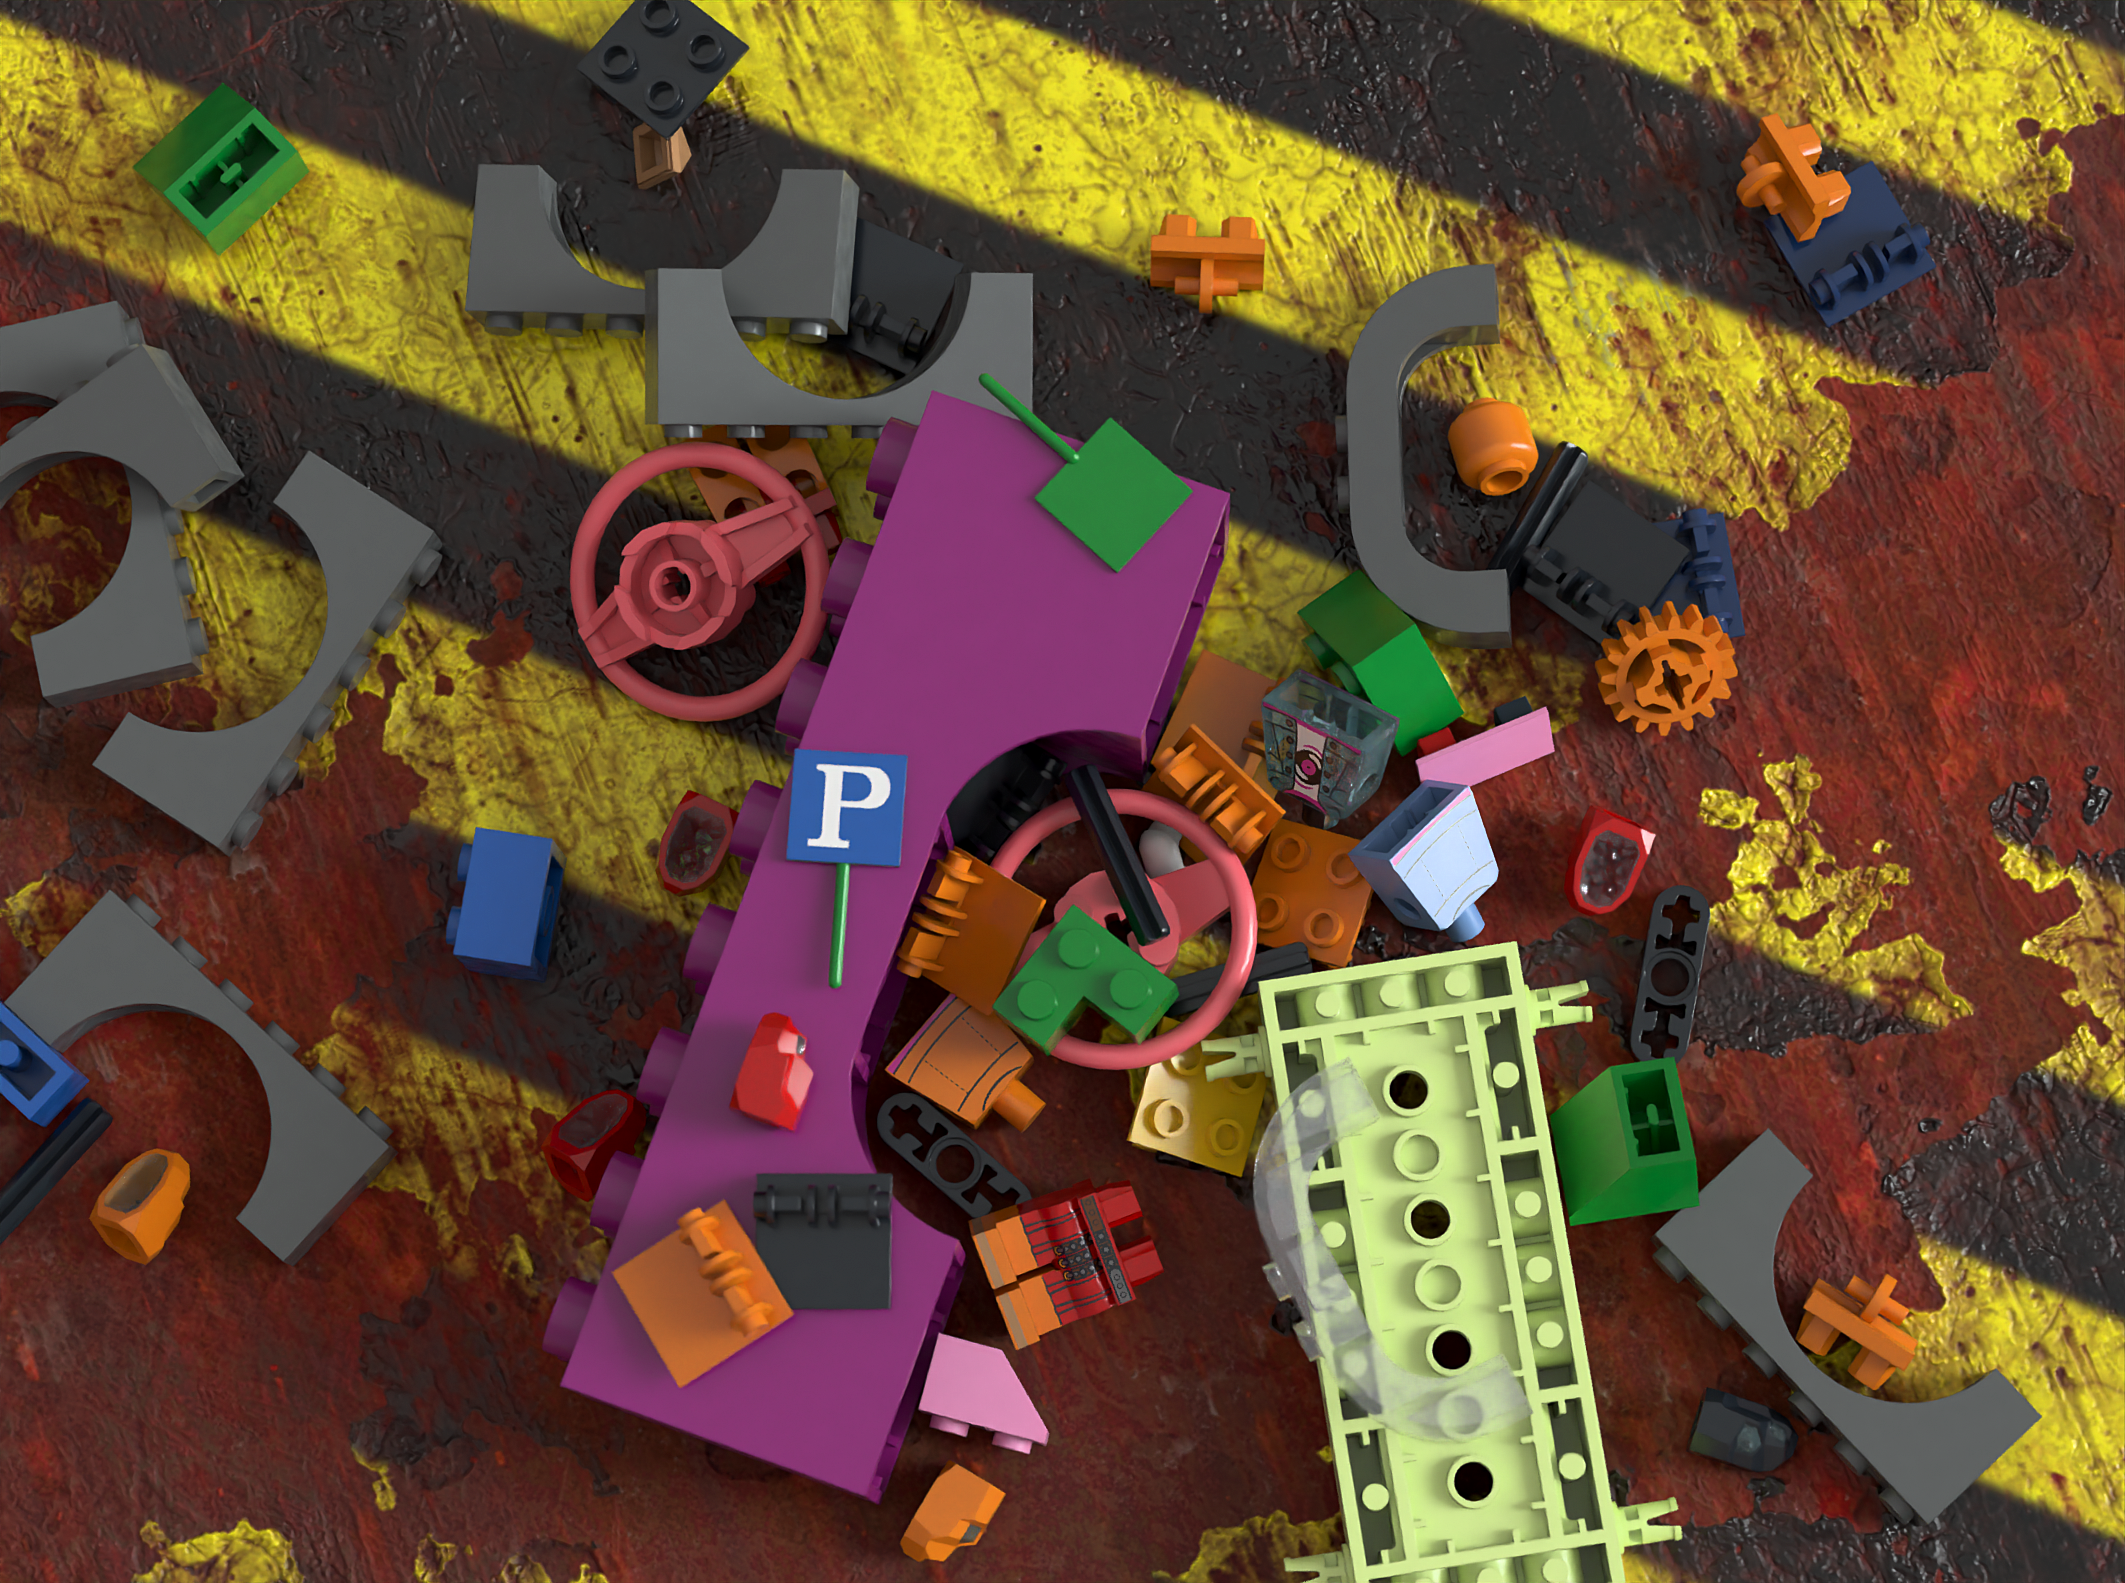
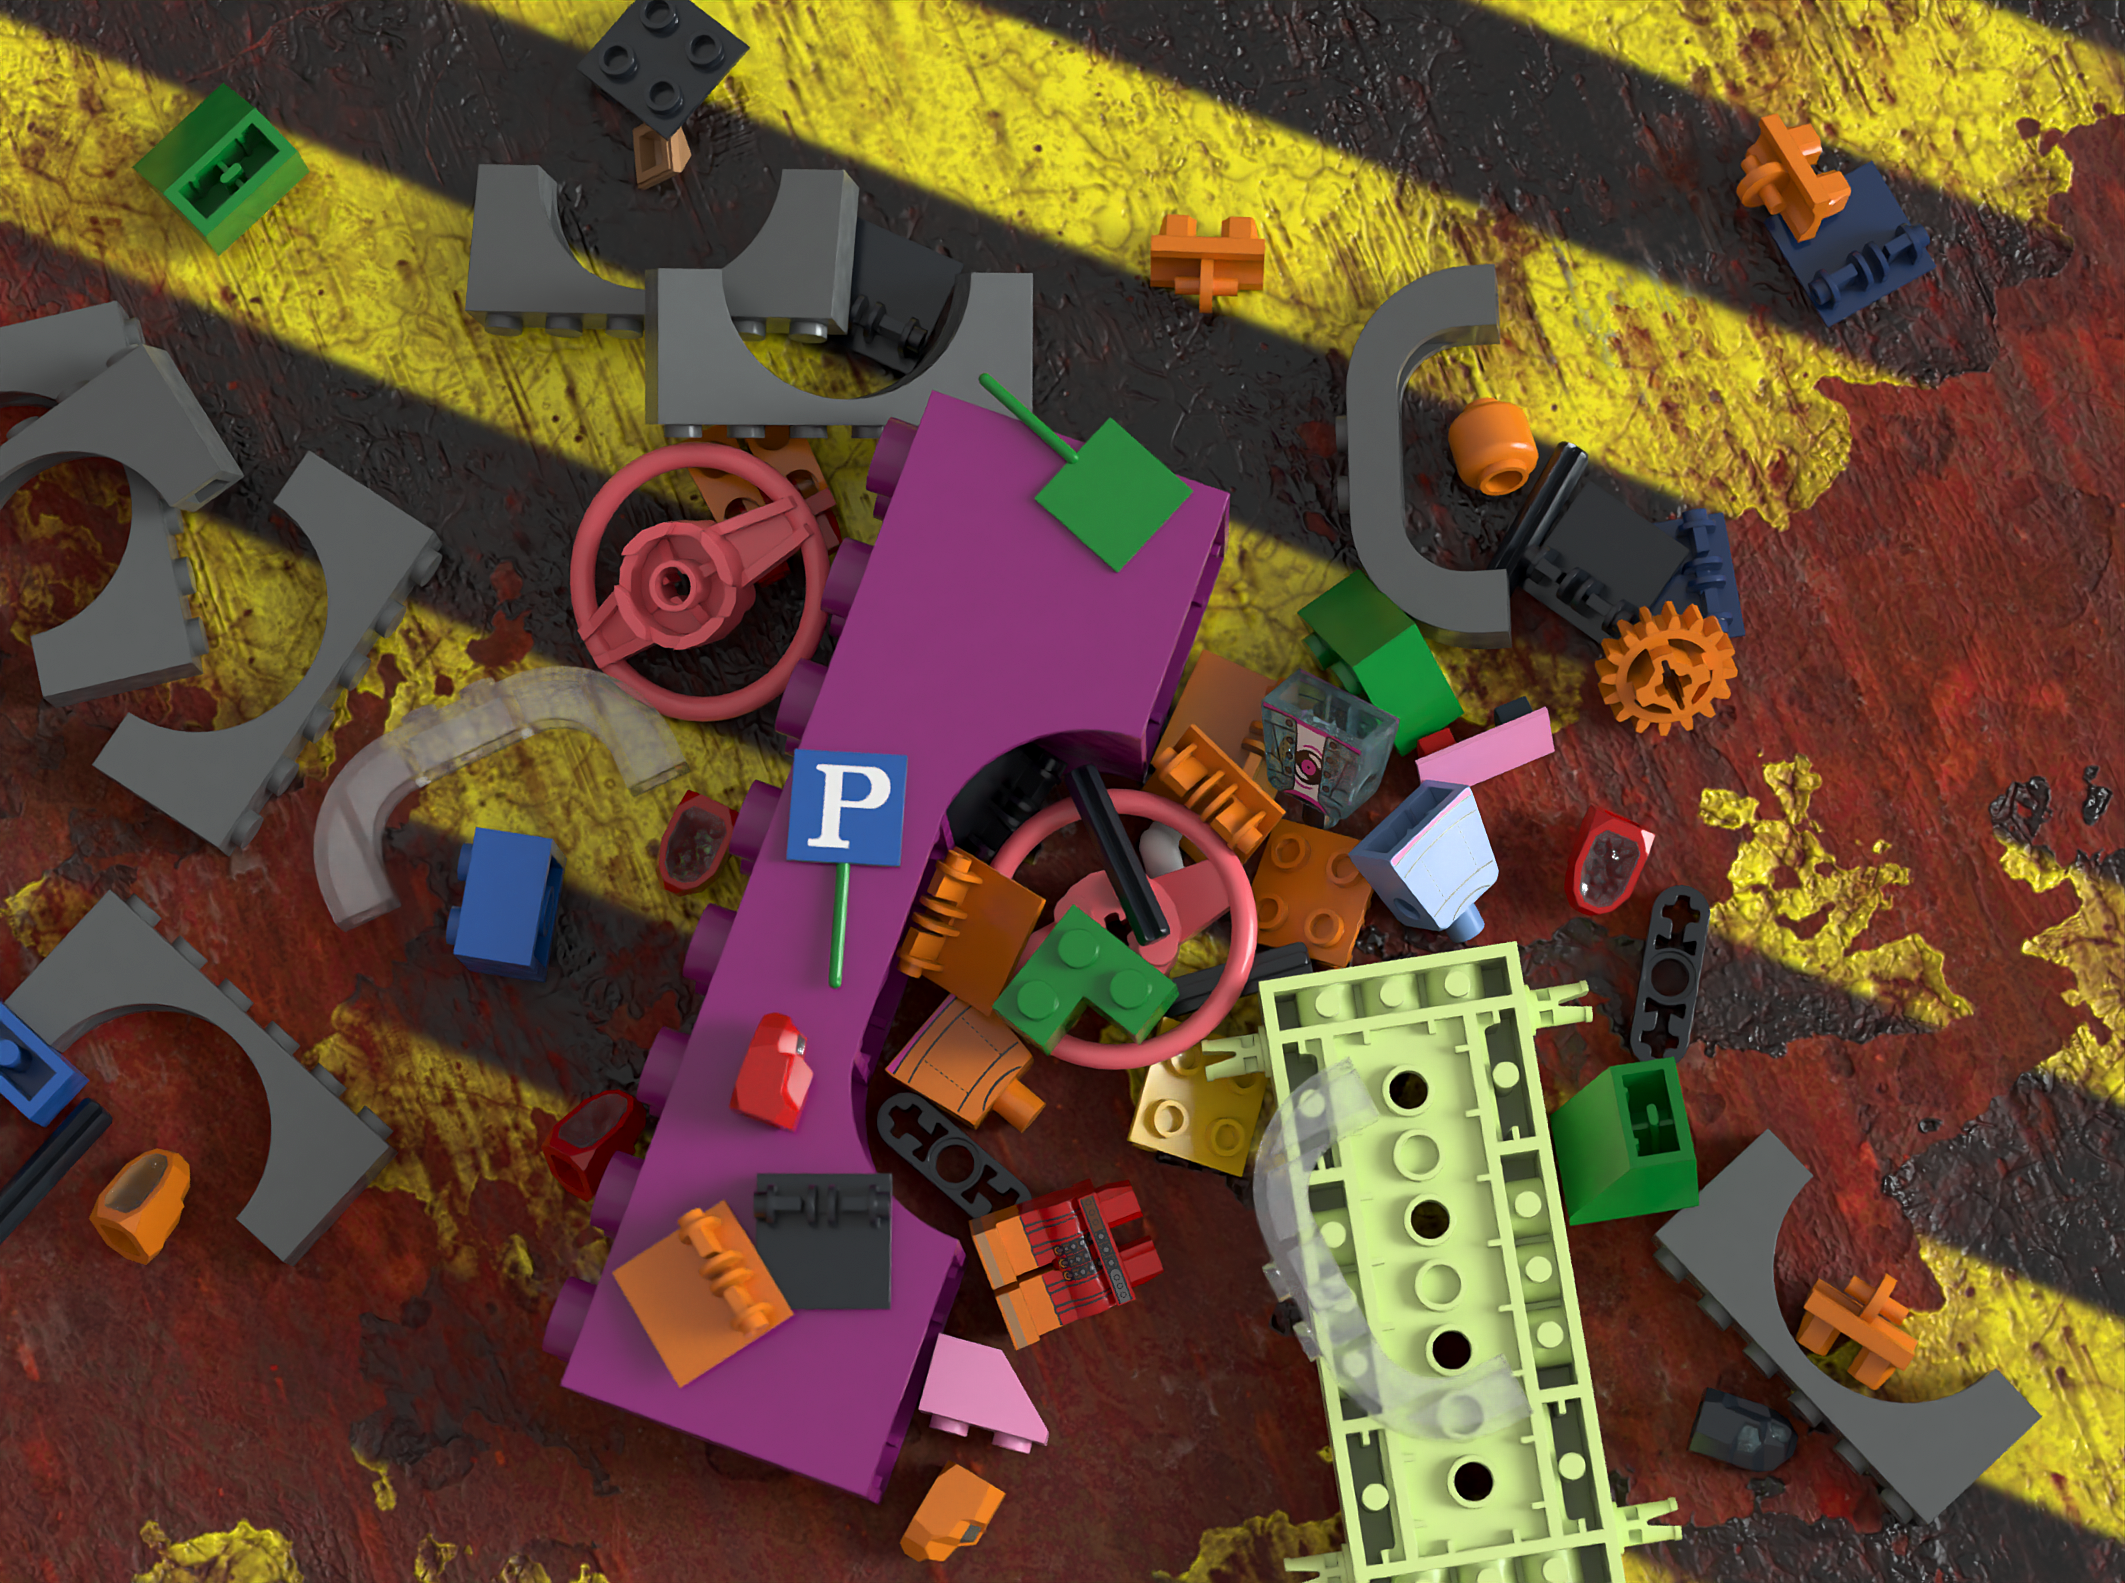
none -> clear arch [314,666,691,932]

